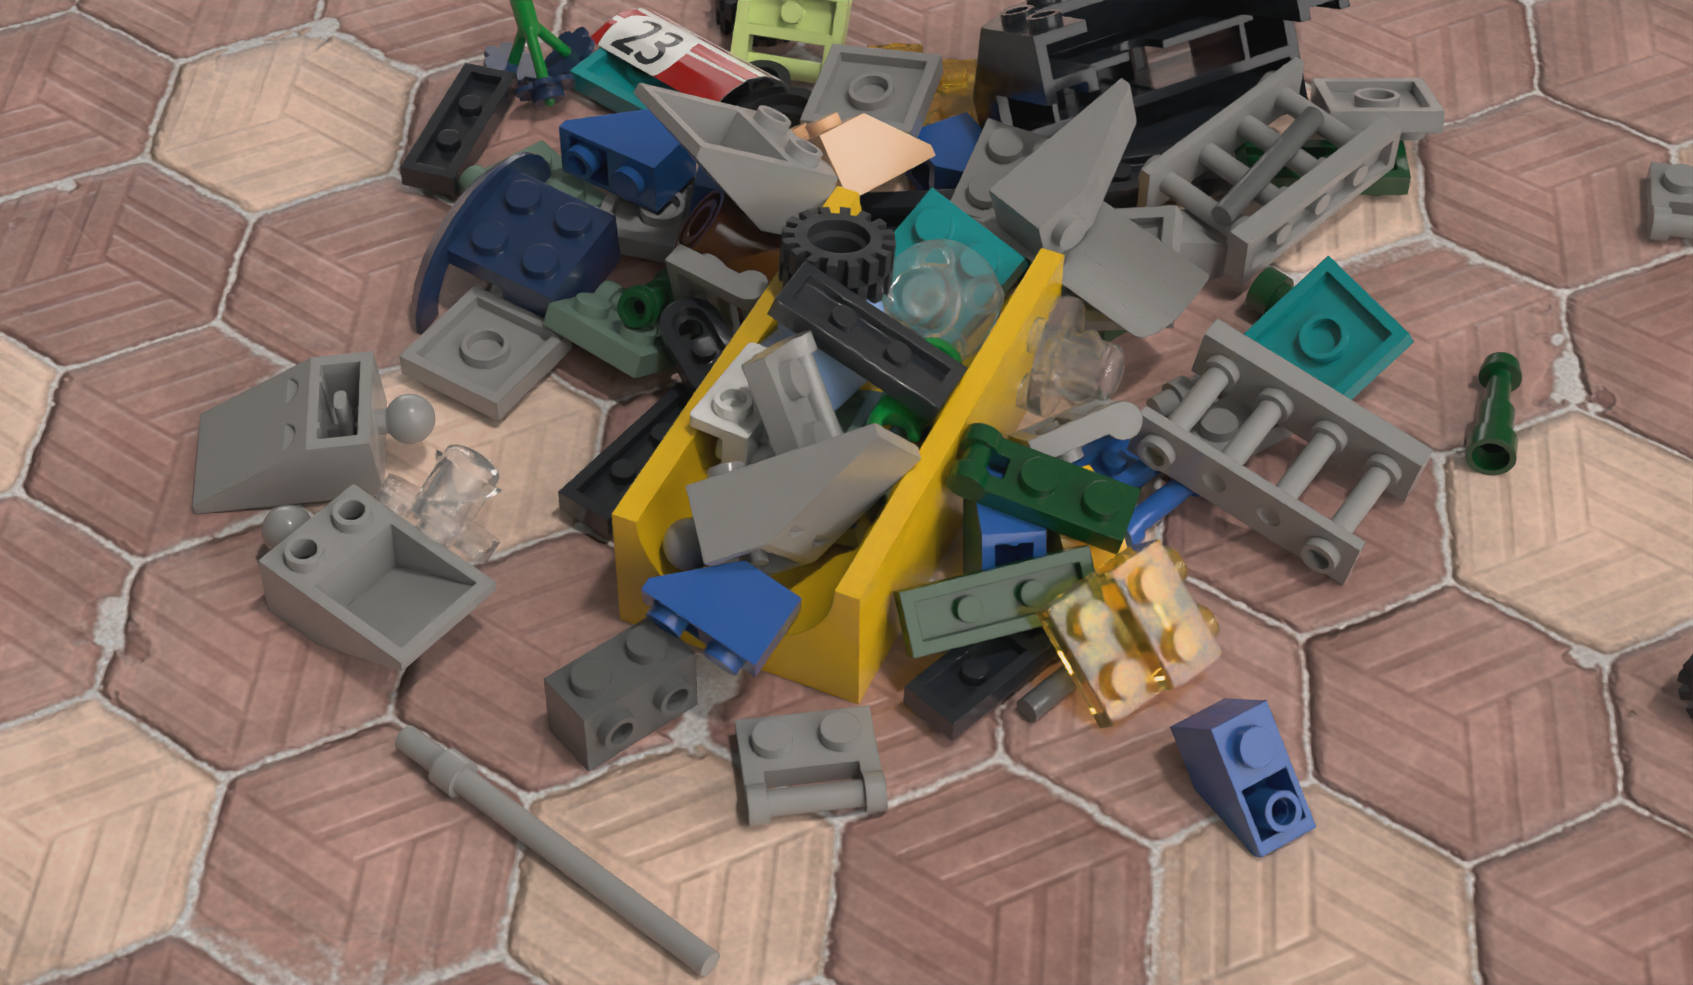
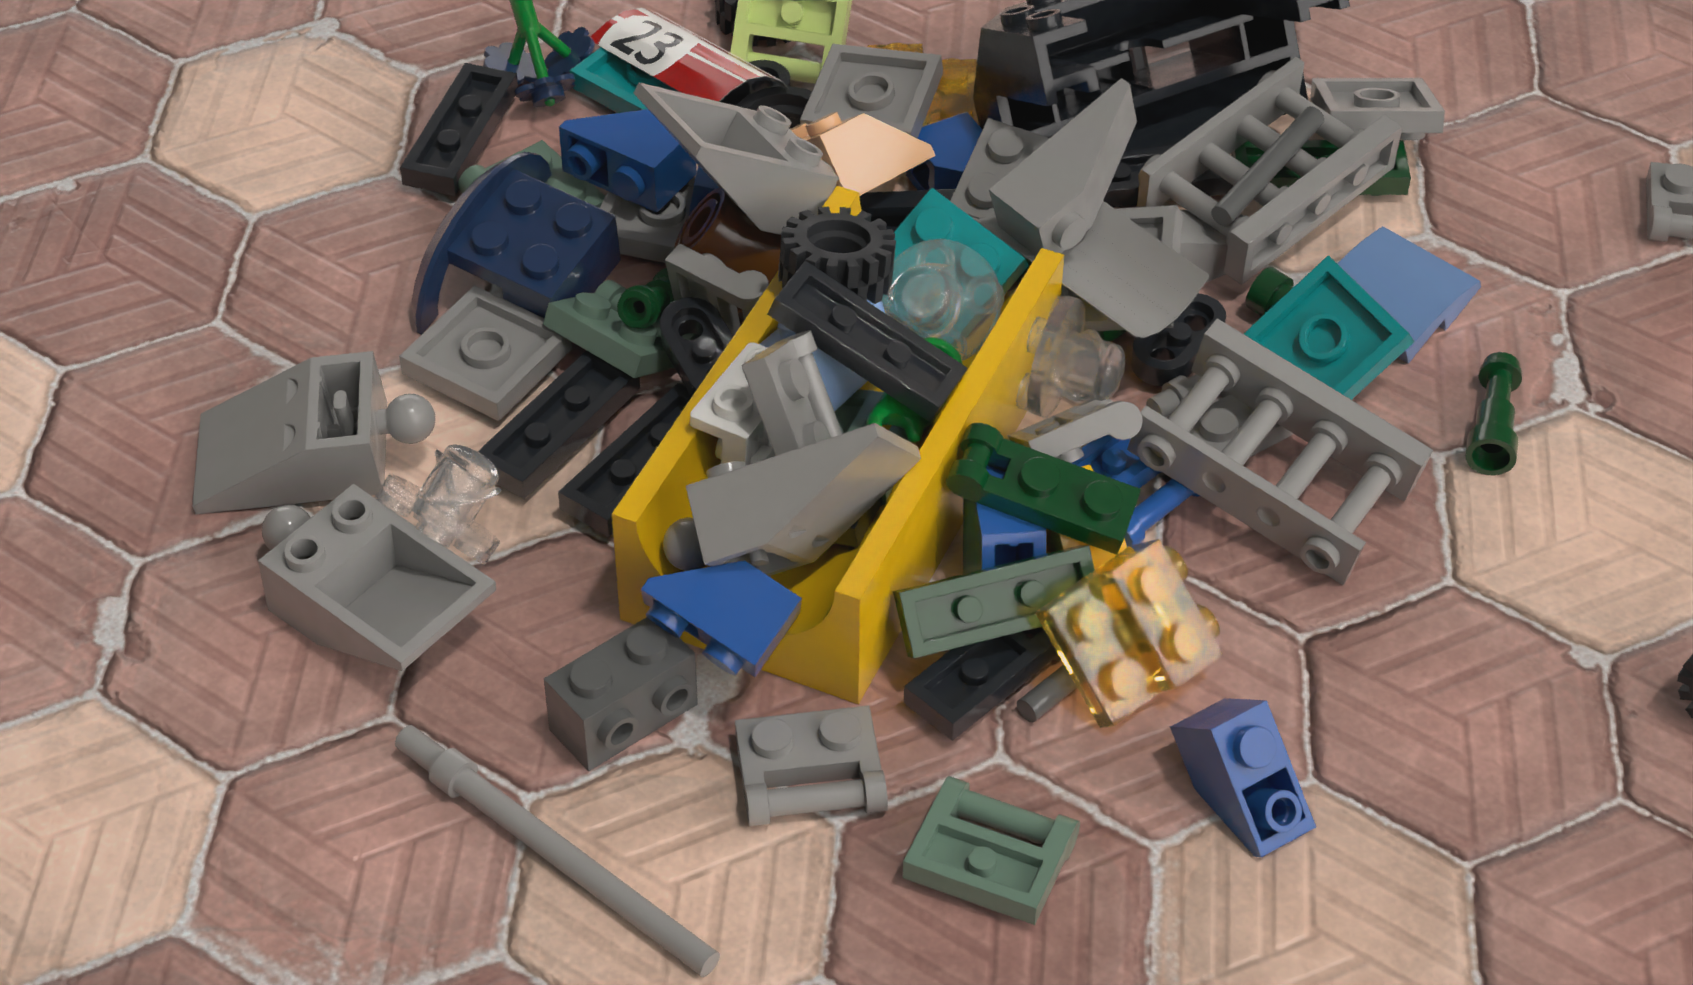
none -> black plate [473,350,640,499]
none -> sand green plate [903,776,1080,925]
none -> black plate [1131,293,1226,386]
none -> medium blue slope [1337,227,1481,364]

